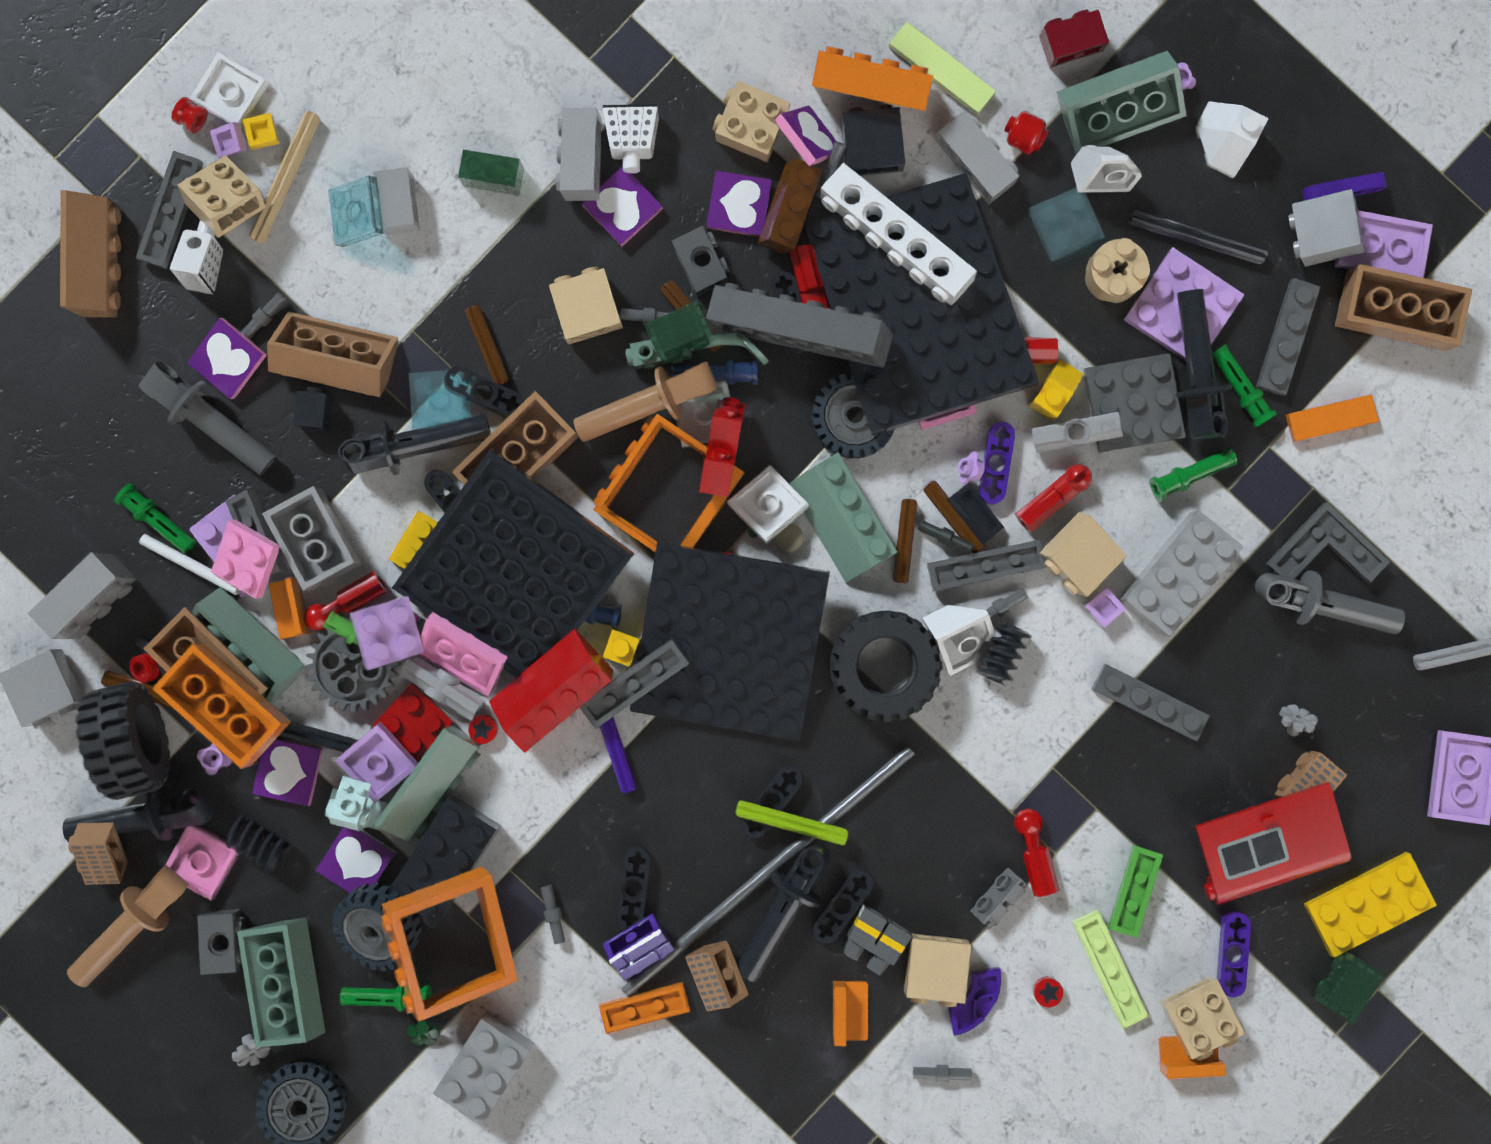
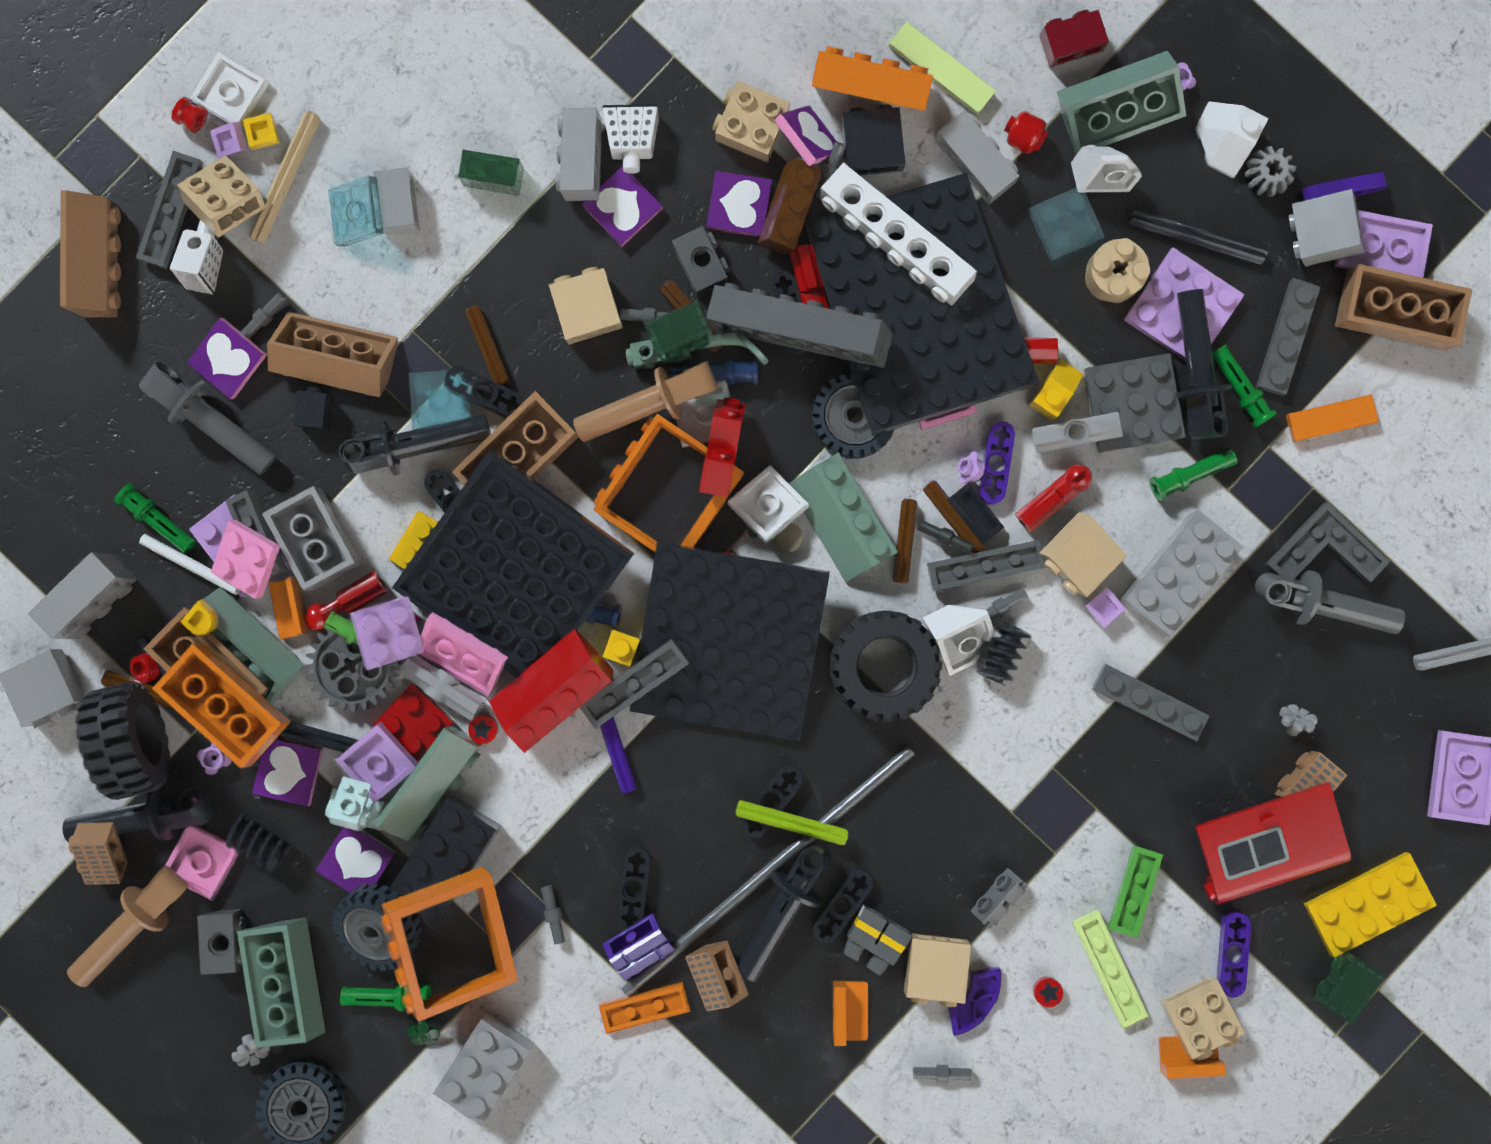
red piece [1014,808,1060,897] -> none
none -> yellow tile [181,599,218,636]
none -> light grey gear [1244,146,1296,197]

